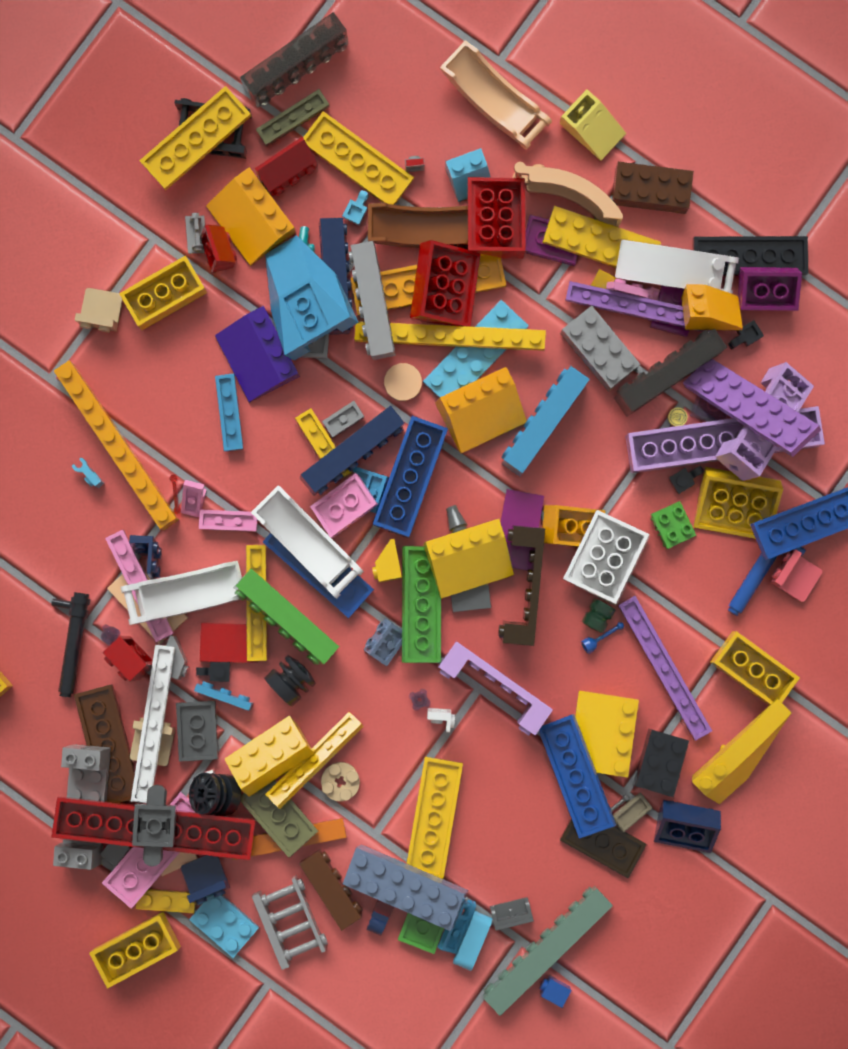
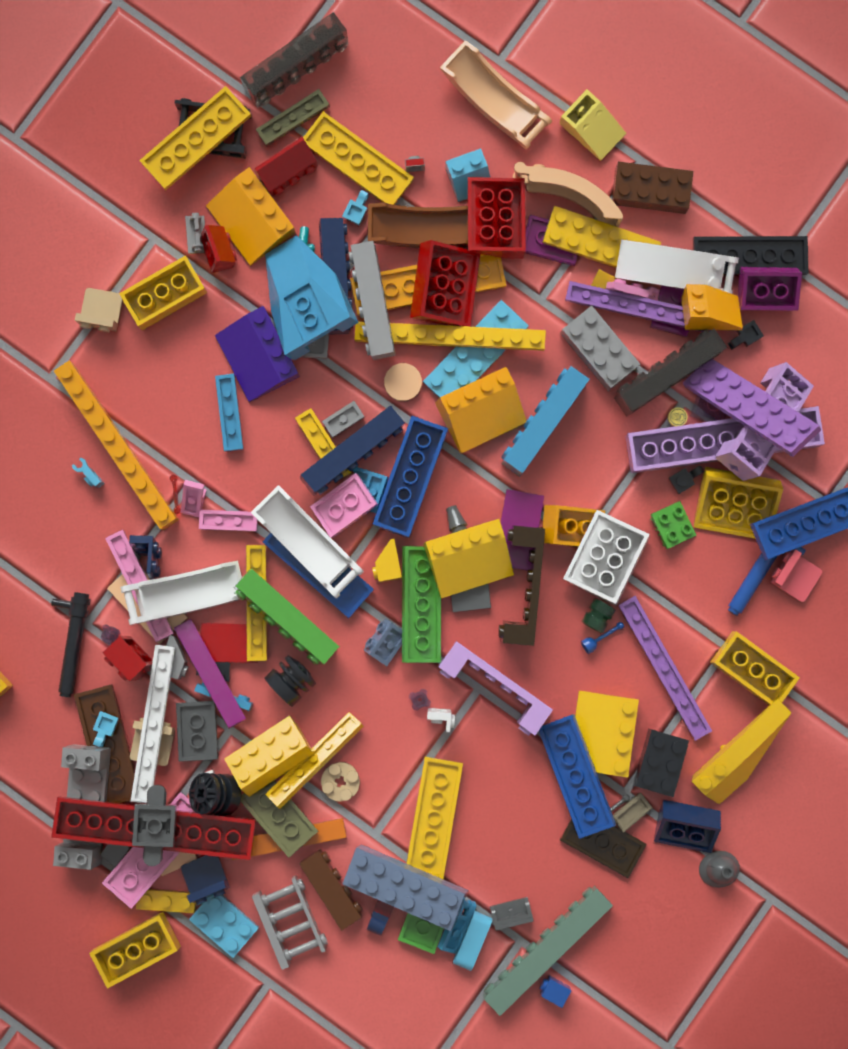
none -> medium azure plate [93,711,119,747]
none -> magenta tile [174,619,246,729]
none -> dark grey hat [699,851,740,888]

